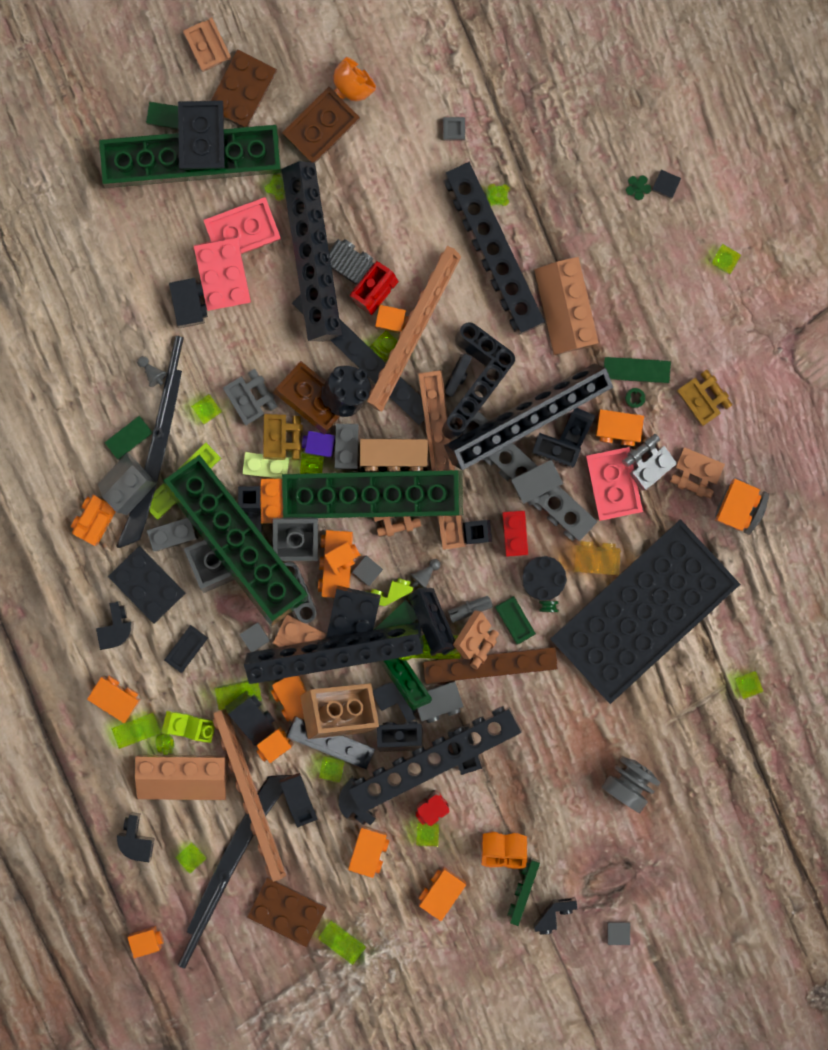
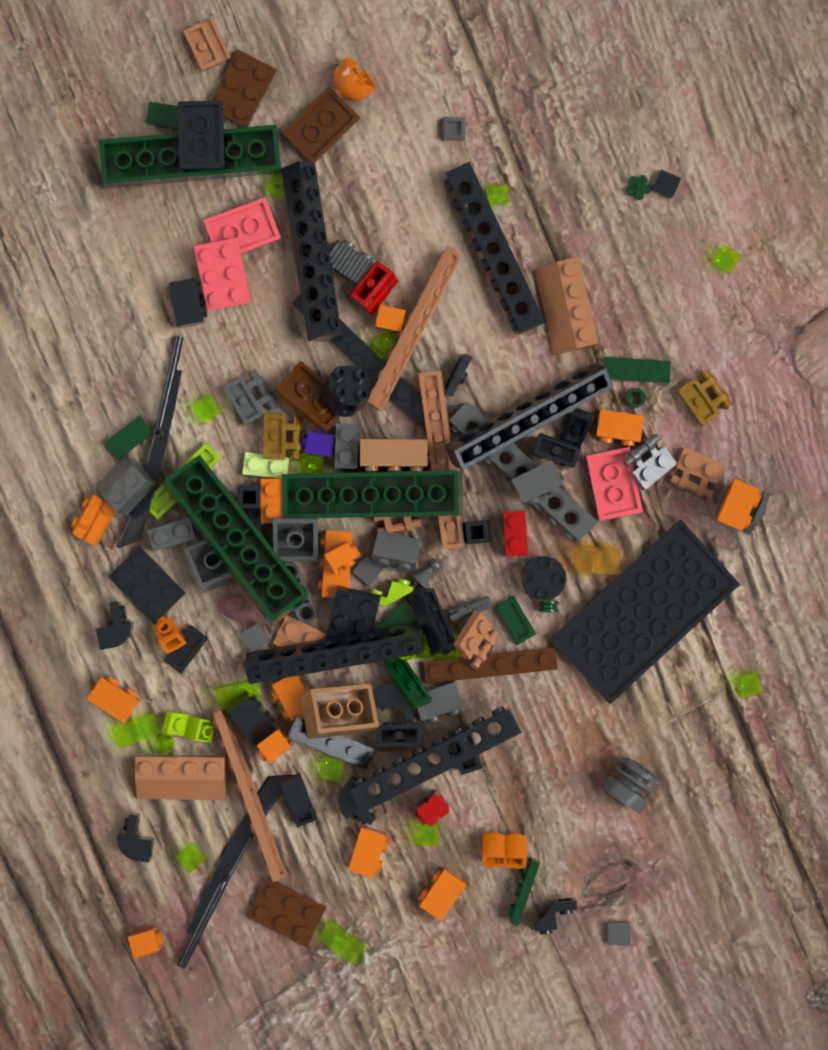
dark grey piece [137,356,167,387] -> none
black beam [442,322,515,440] -> none
none -> orange brick [152,616,187,654]
none -> dark grey brick [371,531,421,573]

